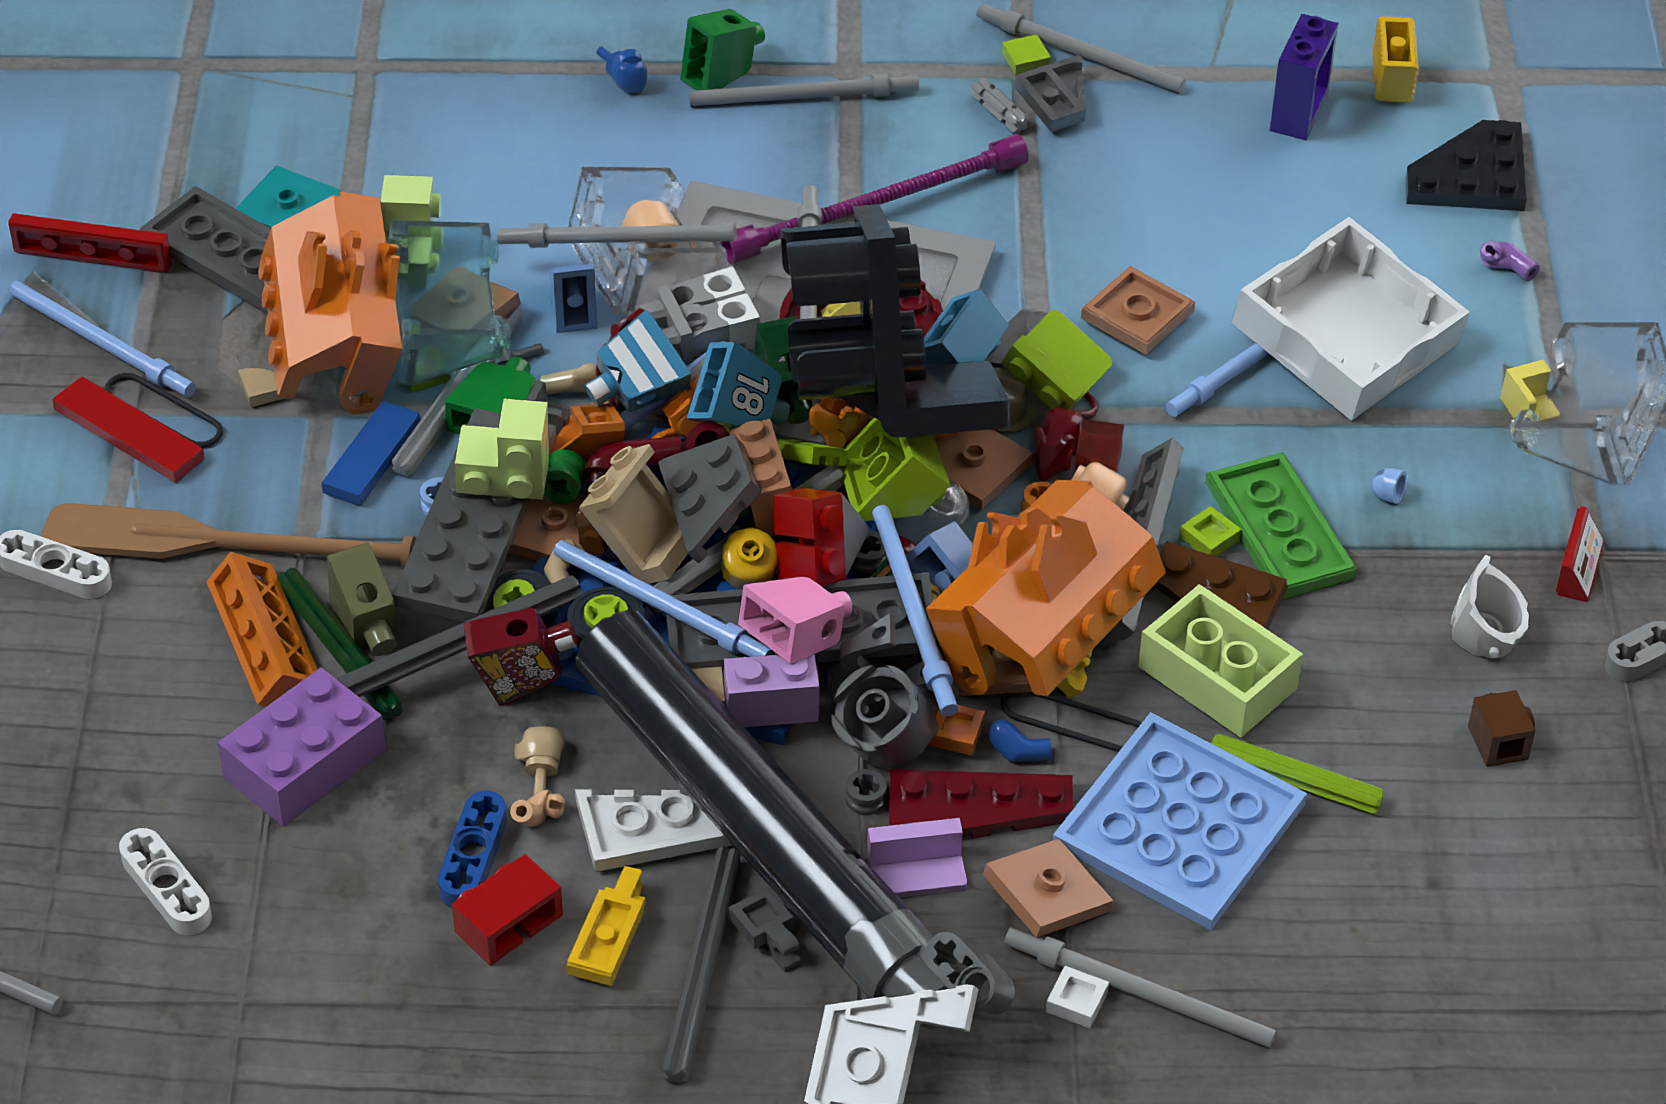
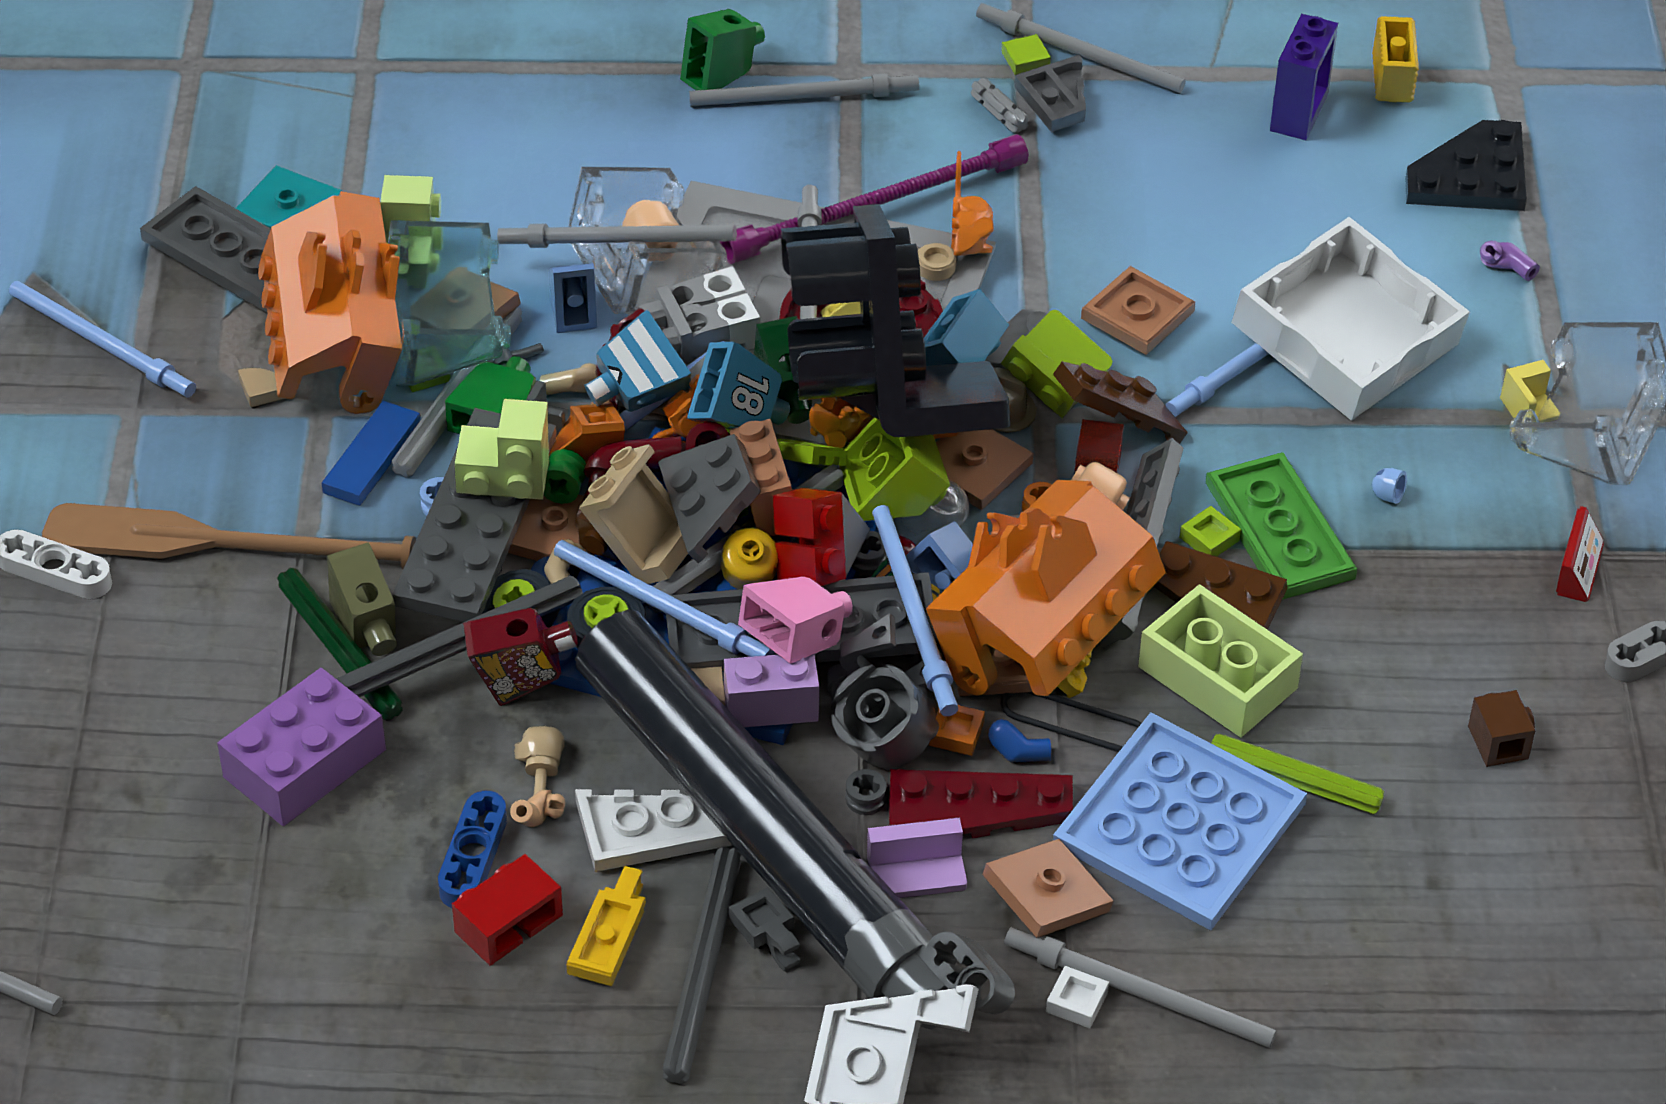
red tile [8,213,172,273] -> none
red tile [52,376,205,483] -> none
black piece [104,373,223,448] -> none
white beam [119,828,212,936] -> none
orange fence [206,552,318,707] -> none
blue piece [596,47,648,94] -> none
dark red animal [1033,392,1099,481] -> none
white helmet [1451,555,1529,659] -> none
none -> tan tile [918,243,956,281]
none -> orange animal [951,151,994,256]
none -> reddish brown wing [1053,361,1188,444]

